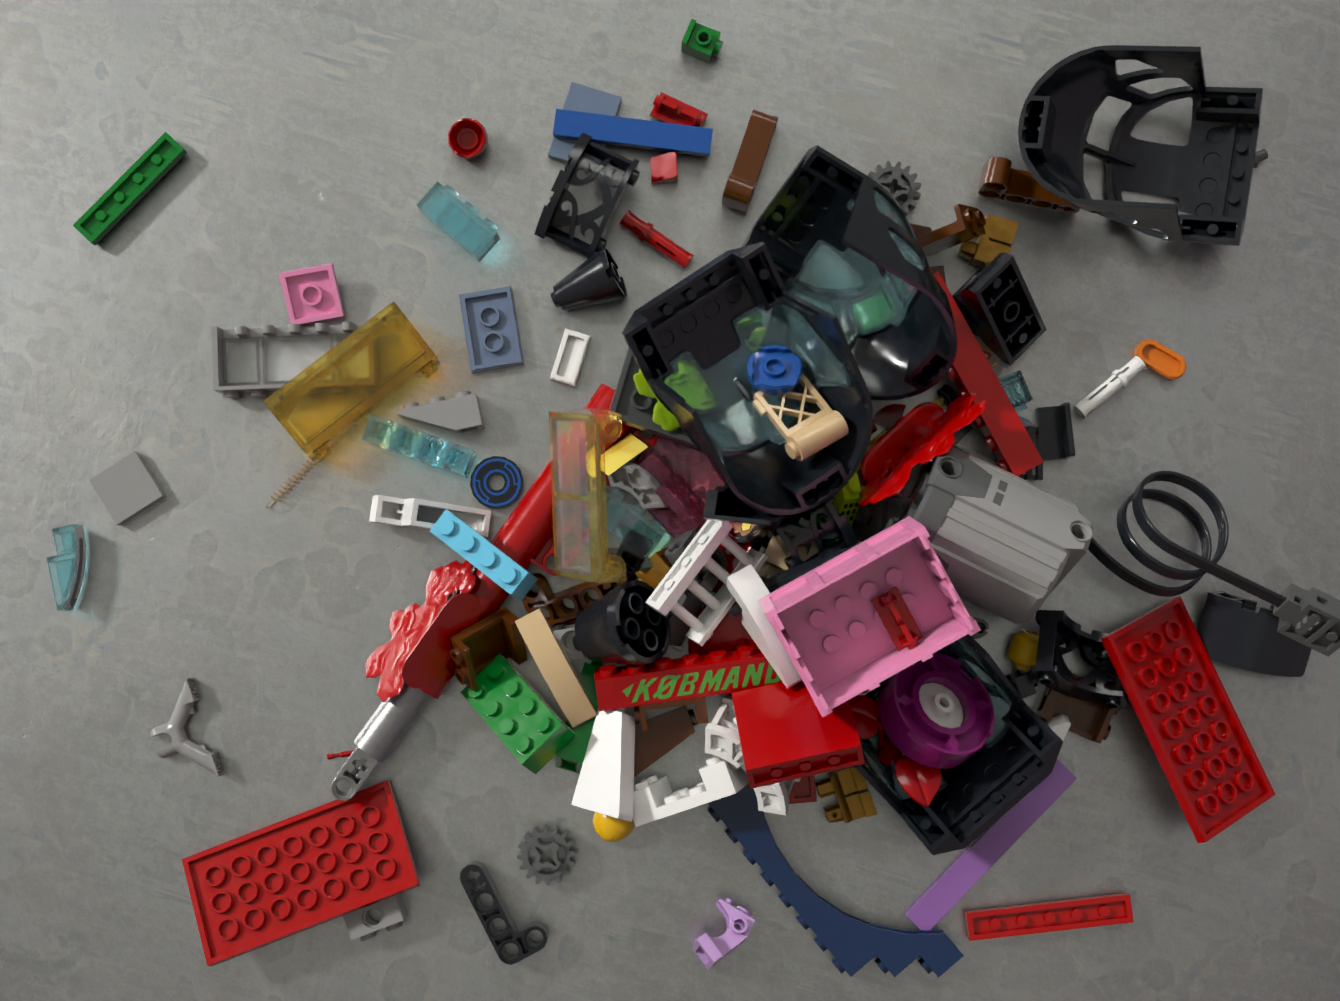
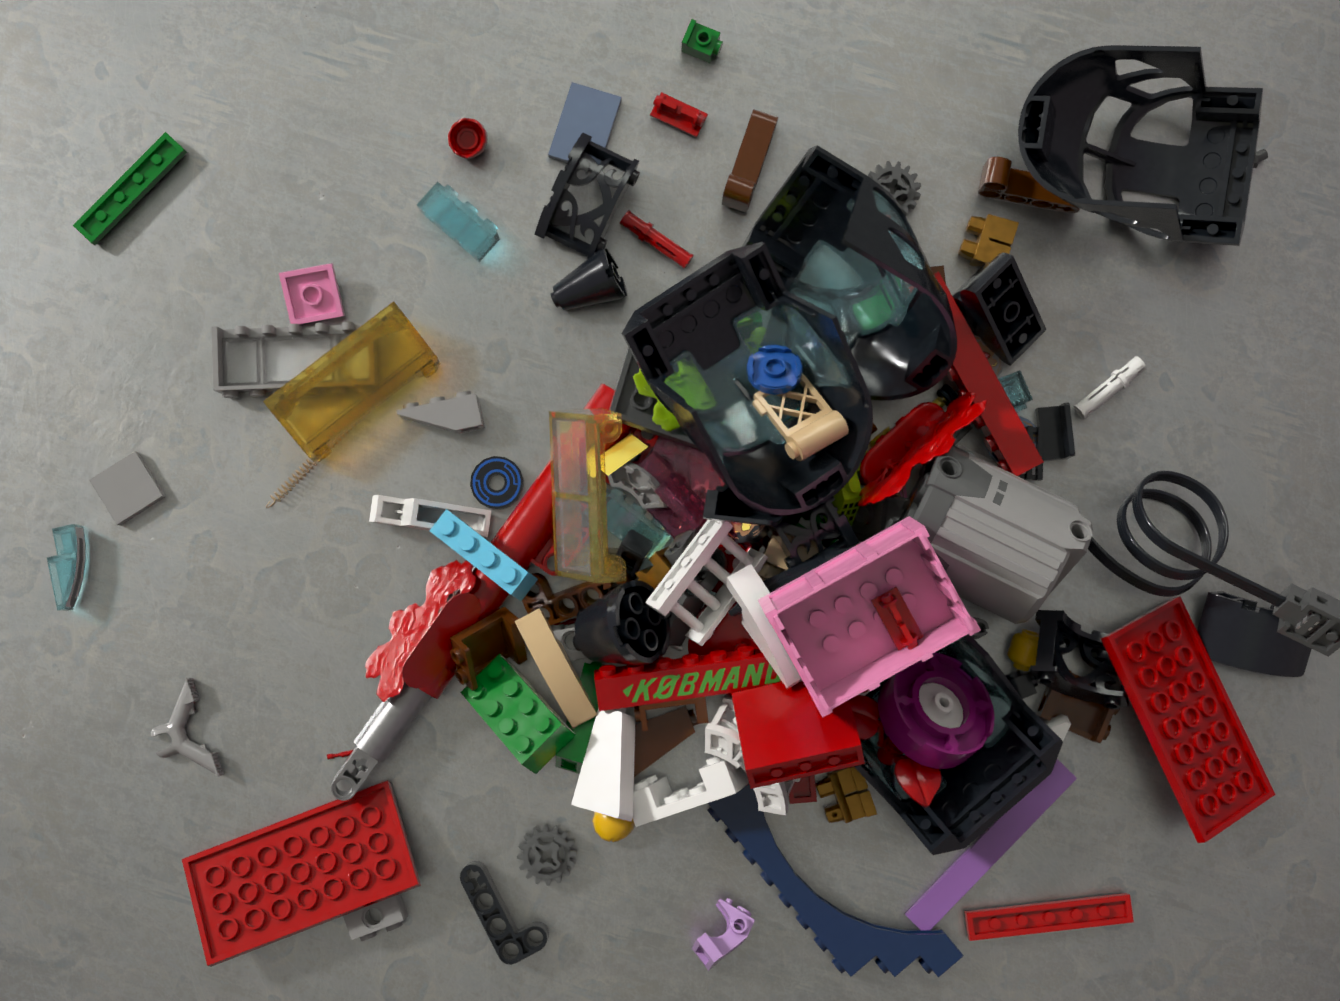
clear light blue brick [362,414,477,479] -> none
sand blue tile [459,286,524,373] -> none
white tile [550,328,591,387] -> none
blue tile [553,109,713,157] -> none
slope [650,152,678,184] -> none
dark red tile [873,404,906,429] -> none
reddish brown panel [910,204,986,256] -> none
orange tile [1134,339,1186,381] -> none

